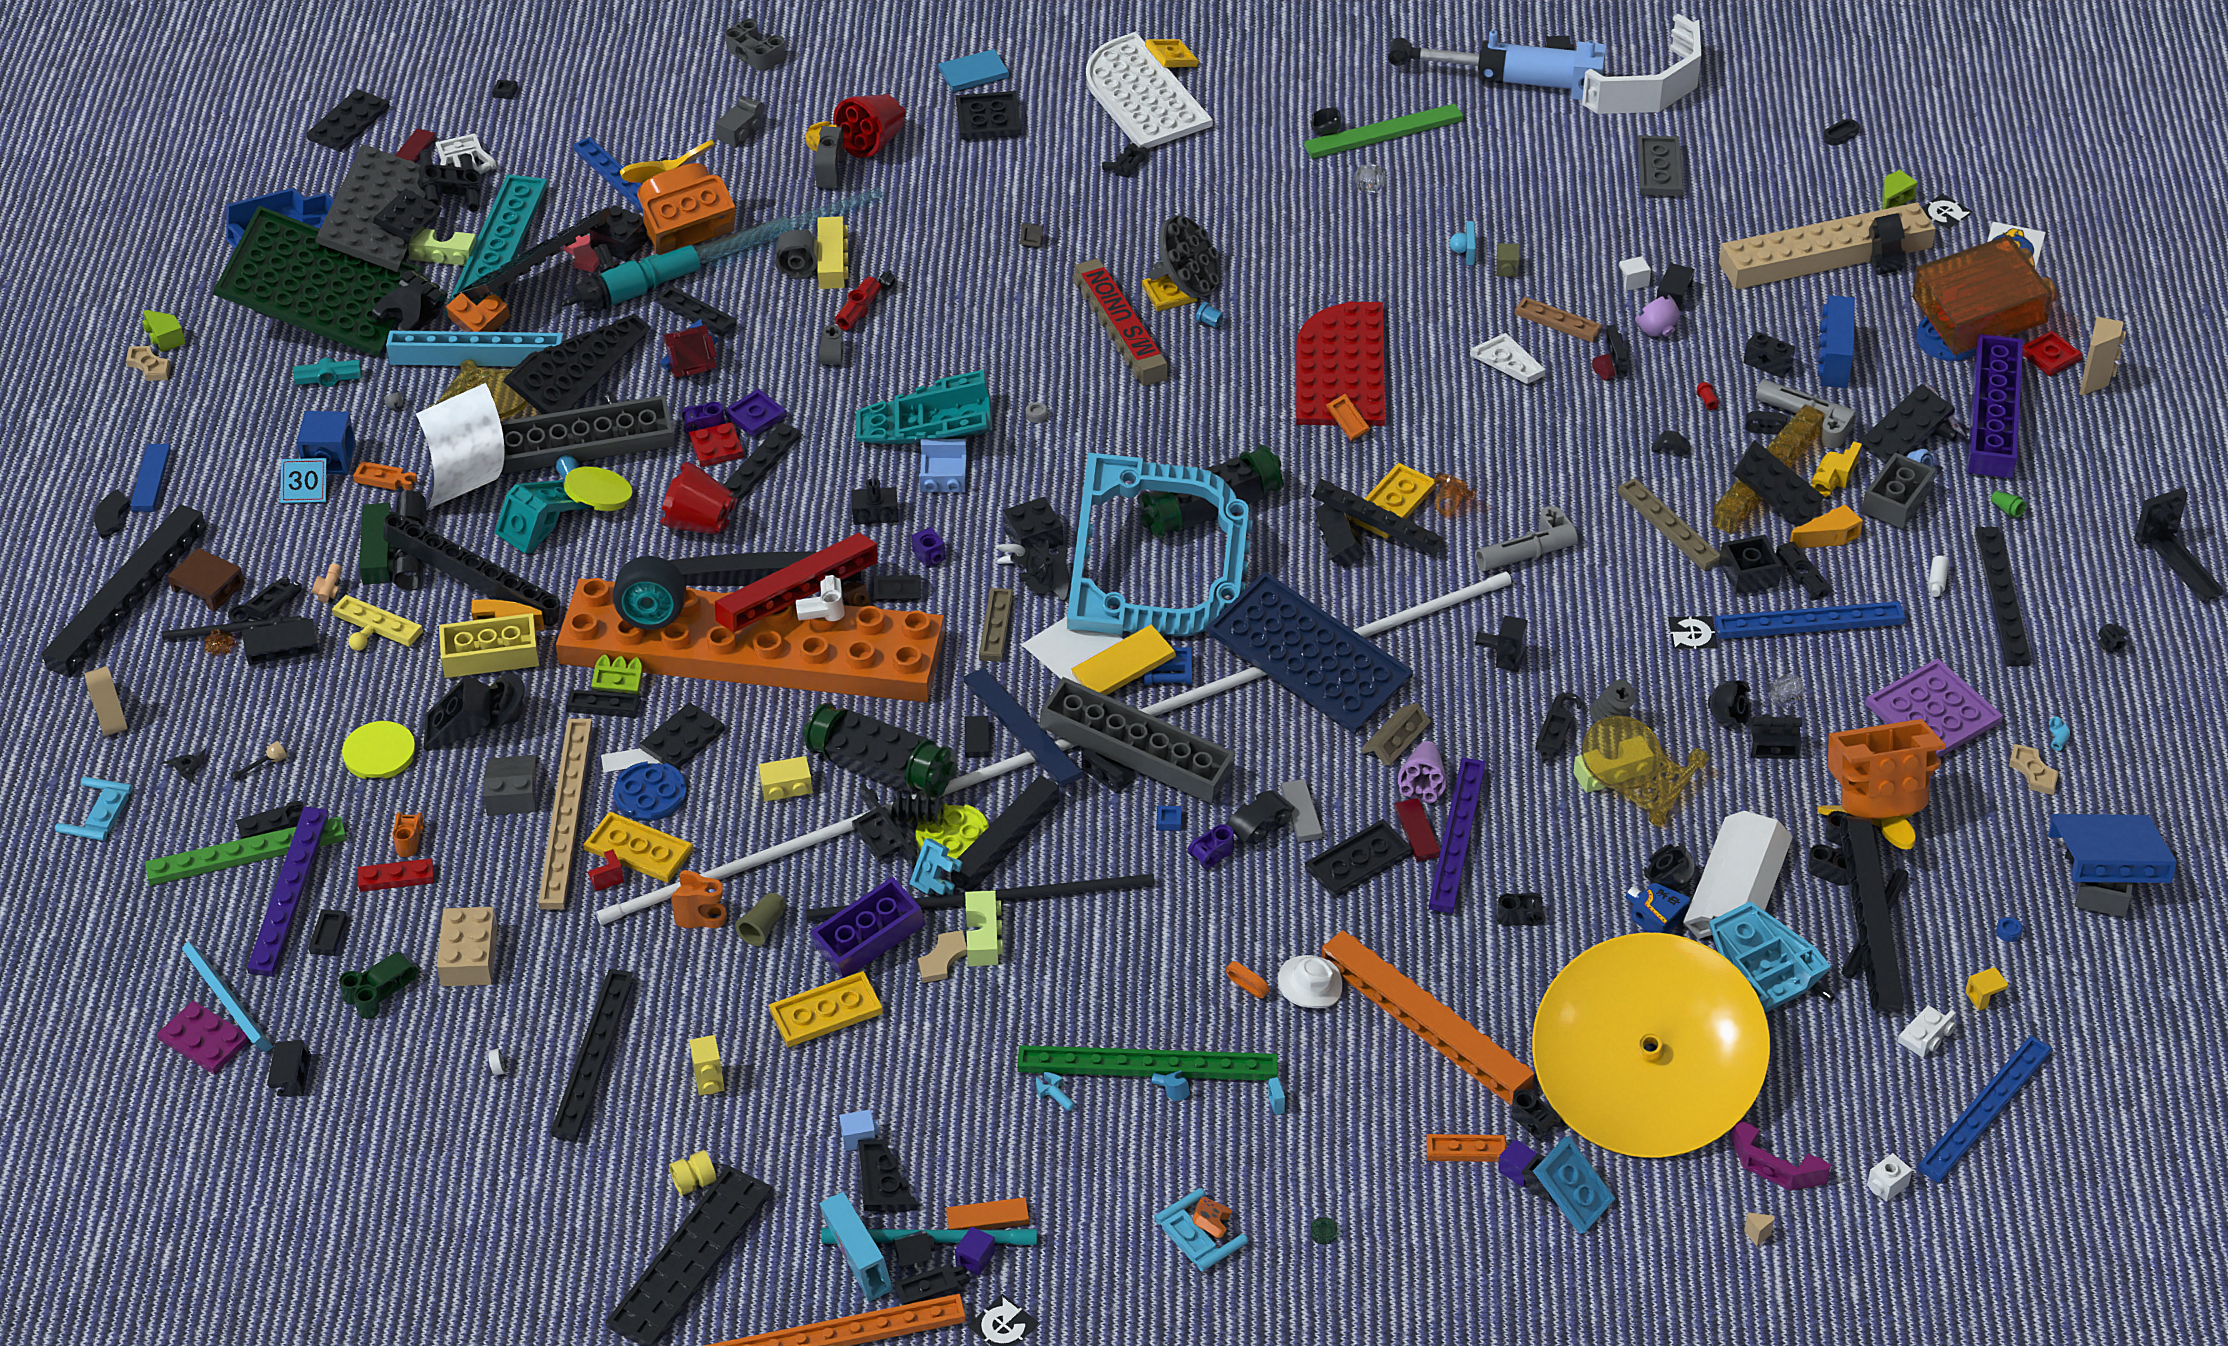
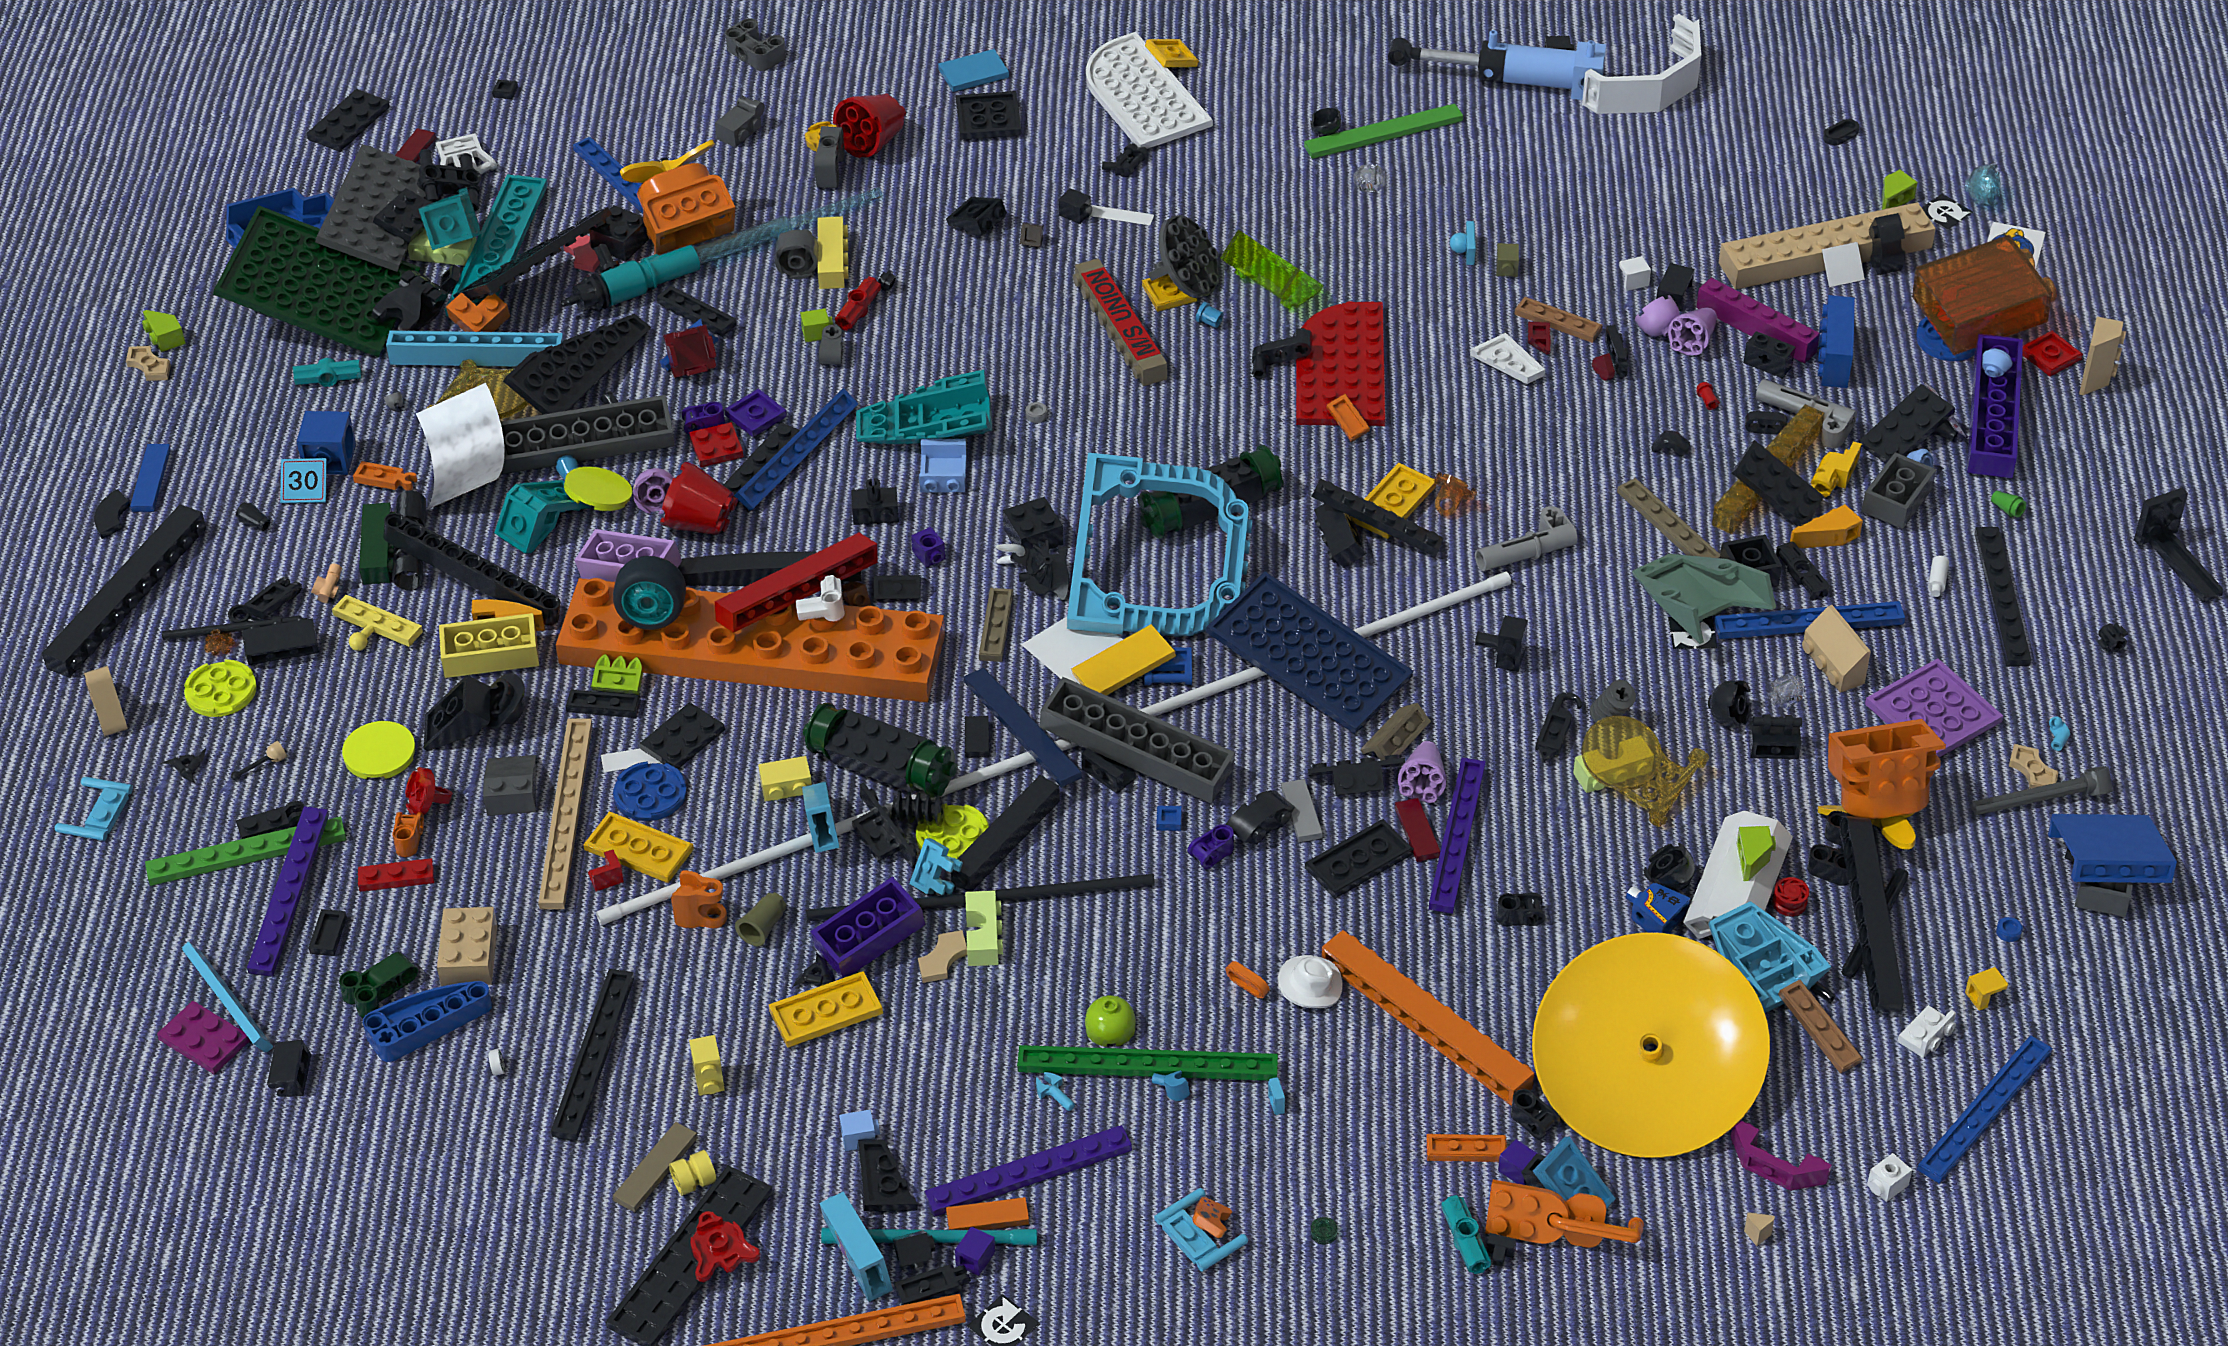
reddish brown panel [168,548,245,612] -> none
dark grey plate [1637,135,1683,196] -> none
none -> neon yellow tile [184,659,257,717]
none -> black cone [235,502,271,531]
none -> blue beam [362,981,492,1062]
none -> red tile [405,767,453,815]
none -> teal bracket [418,187,481,250]
none -> black tile [440,264,460,292]
none -> lavender brick [575,529,682,582]
none -> dark tan tile [613,1122,697,1212]
none -> lavender cylinder [633,468,674,514]
none -> red tile [690,1211,761,1282]
none -> blue plate [734,388,858,511]
none -> black piece [792,952,836,988]
none -> lime brick [800,308,833,342]
none -> medium azure slope [802,782,840,853]
none -> dark purple plate [924,1125,1132,1217]
none -> black plate [946,197,1007,236]
none -> black brick [1058,188,1092,224]
none -> lime cylinder [1085,995,1136,1047]
none -> white sticker [1090,205,1154,225]
none -> clear neon green windscreen [1220,229,1324,309]
none -> black beam [1252,328,1313,379]
none -> black bracket [1308,755,1405,796]
none -> teal piece [1441,1195,1491,1274]
none -> orange plate [1485,1179,1644,1248]
none -> black tile [1487,1233,1516,1267]
none -> dark red slope [1528,322,1551,354]
none -> sand green windscreen [1632,554,1776,644]
none -> lavender cone [1668,308,1717,355]
none -> magenta brick [1696,277,1820,364]
none -> lime slope [1736,826,1776,881]
none -> red wheel [1772,877,1809,917]
none -> medium nougat tile [1778,979,1863,1074]
none -> tan slope [1802,605,1871,693]
none -> white sticker [1822,242,1865,287]
none -> clear light blue cylinder [1965,164,2001,206]
none -> dark grey piece [1972,766,2113,815]
none -> light blue cone [1982,349,2012,377]

